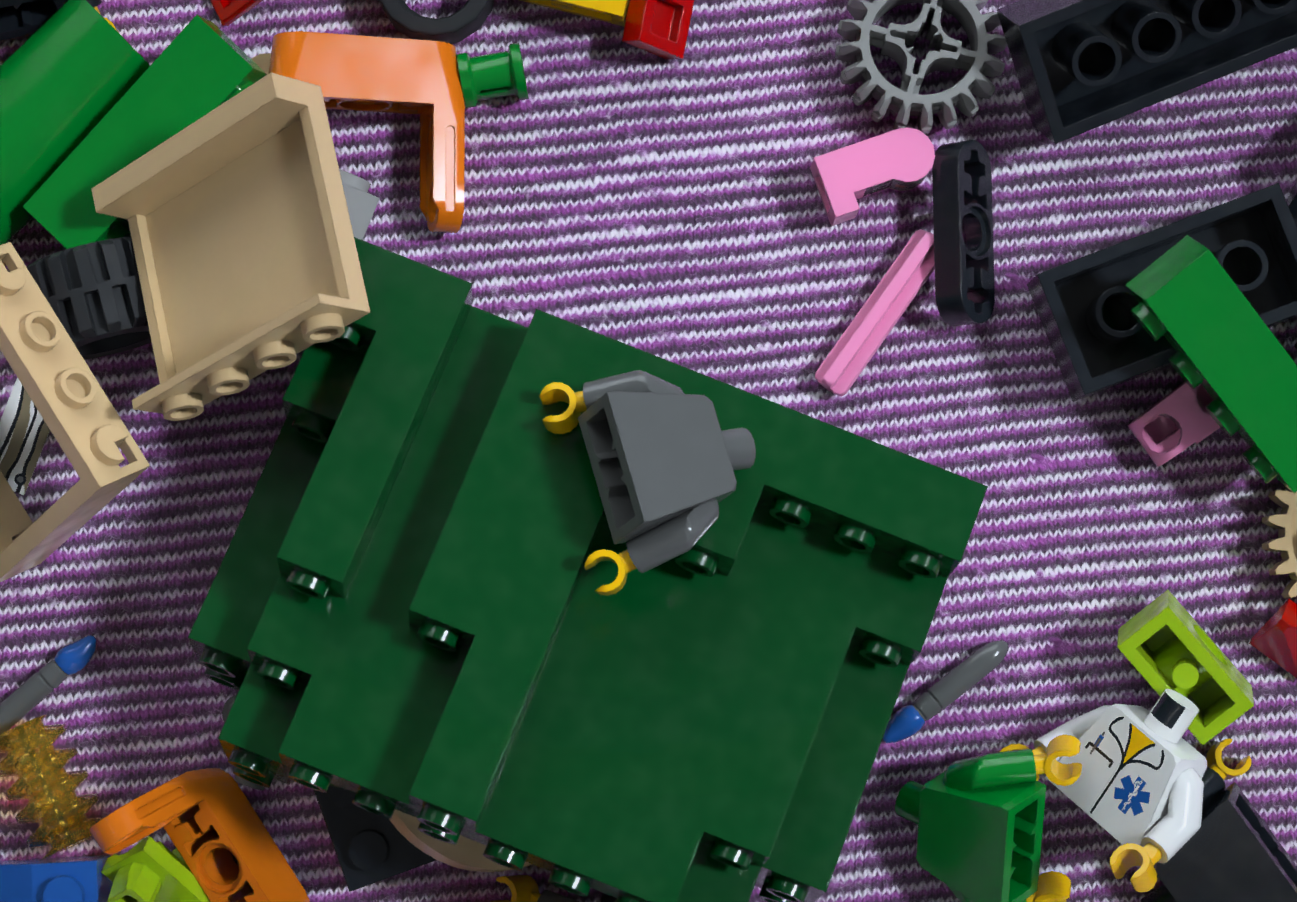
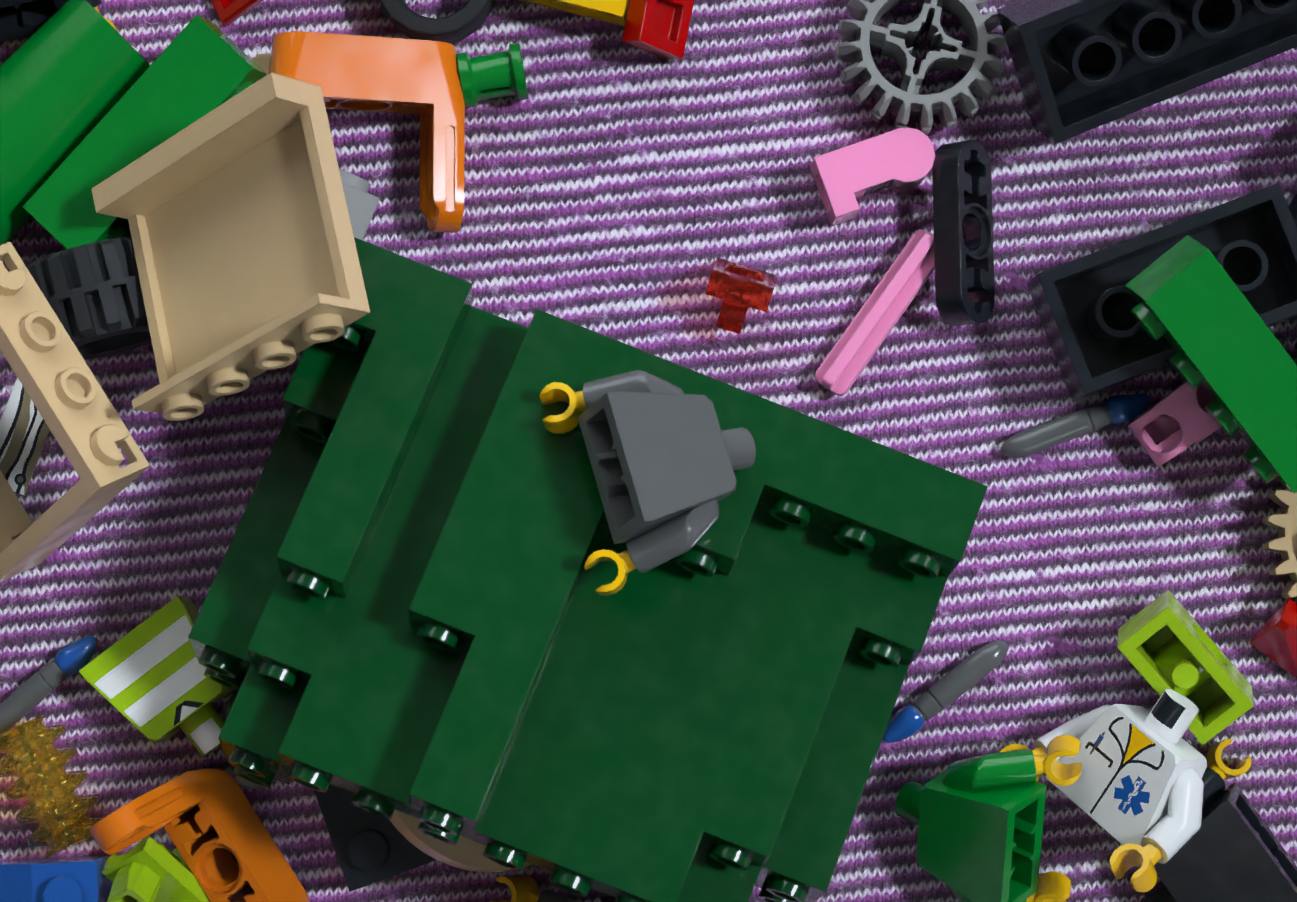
none -> torso [79,596,233,758]
none -> clear red tile [705,257,778,334]
none -> dark grey piece [1001,393,1149,458]

